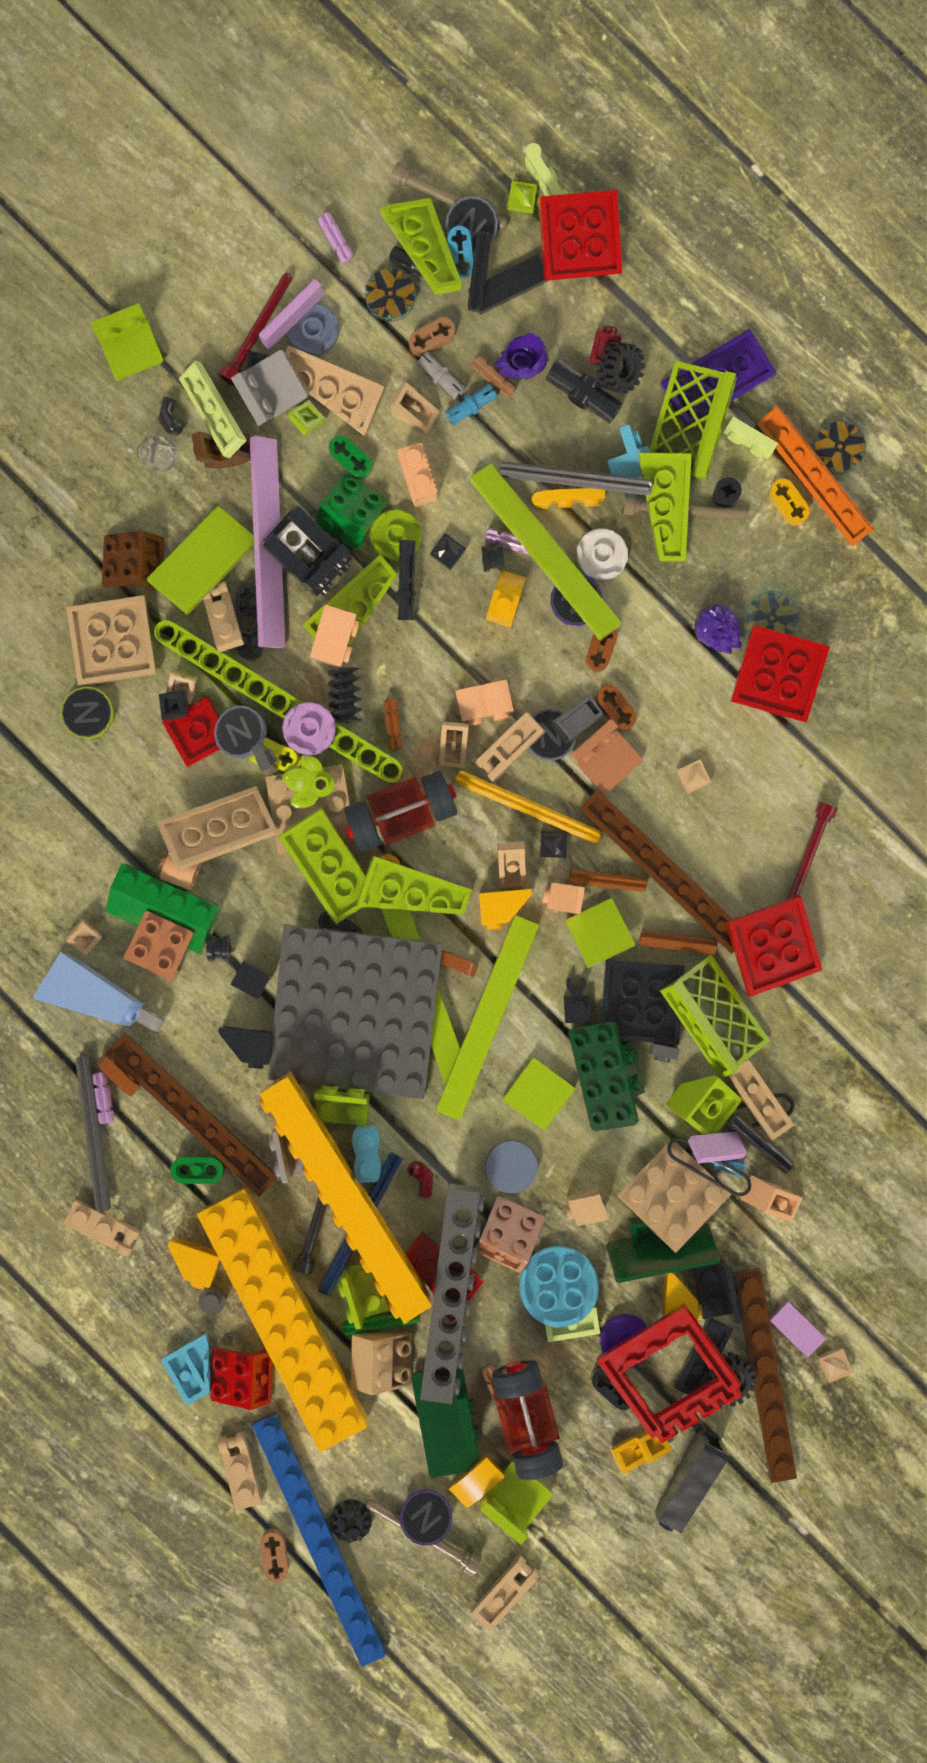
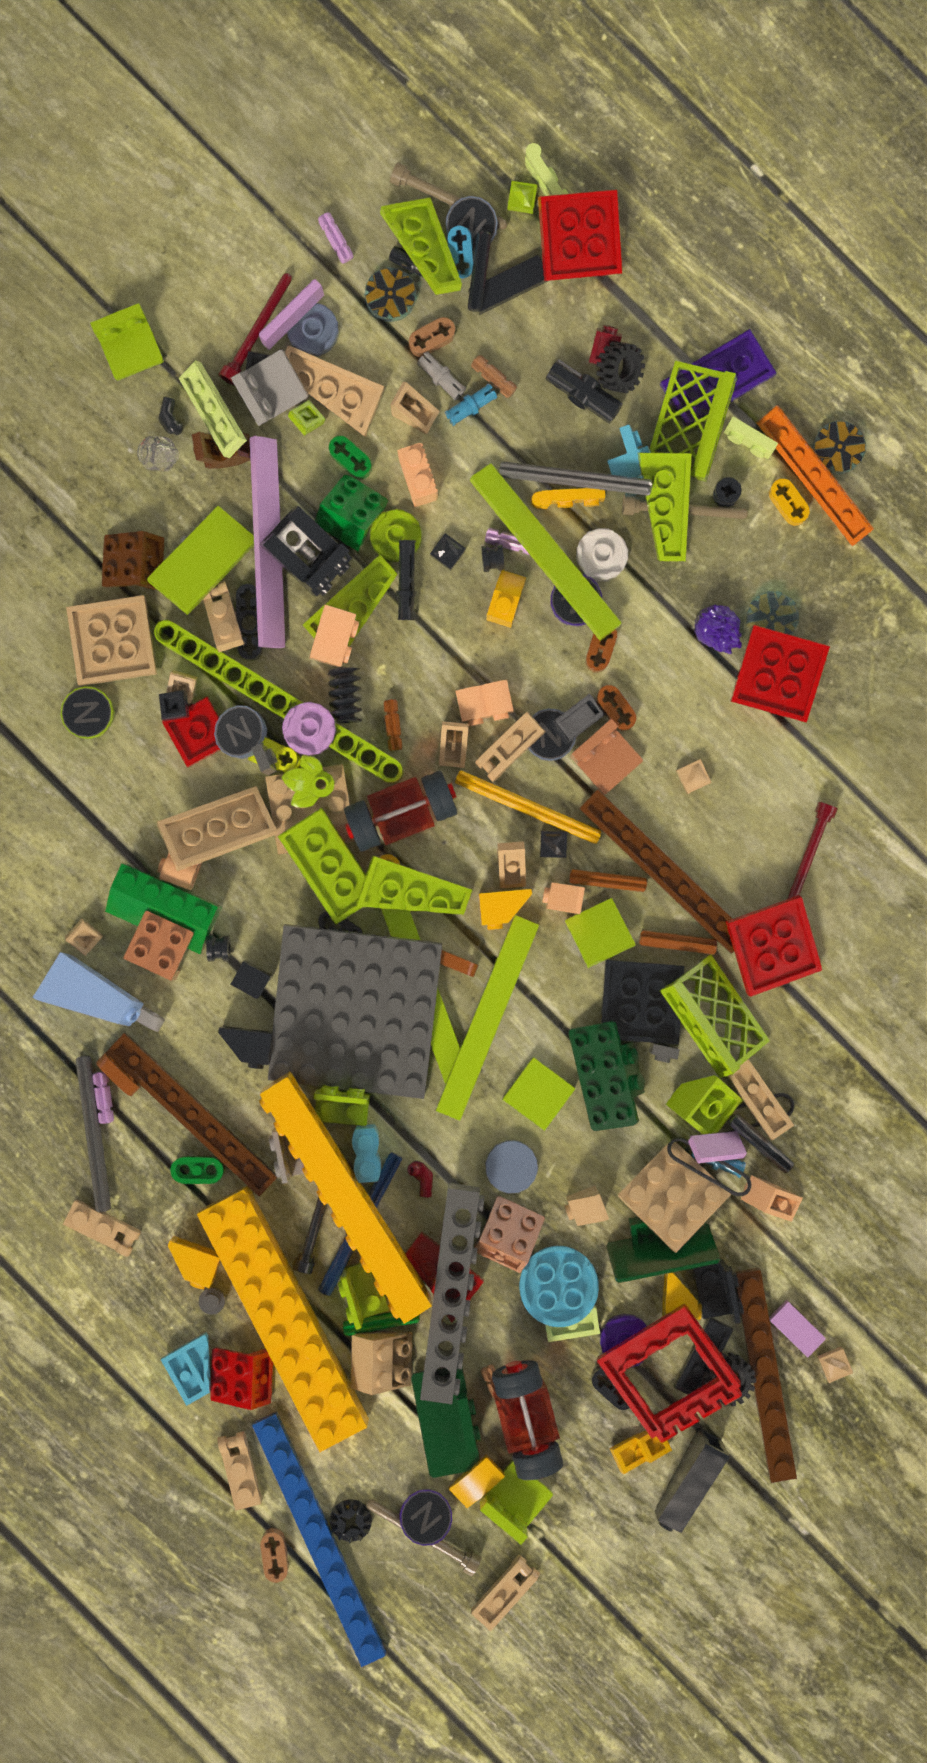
dark purple hair [494,333,549,380] -> none
black plate [563,977,591,1023] -> none

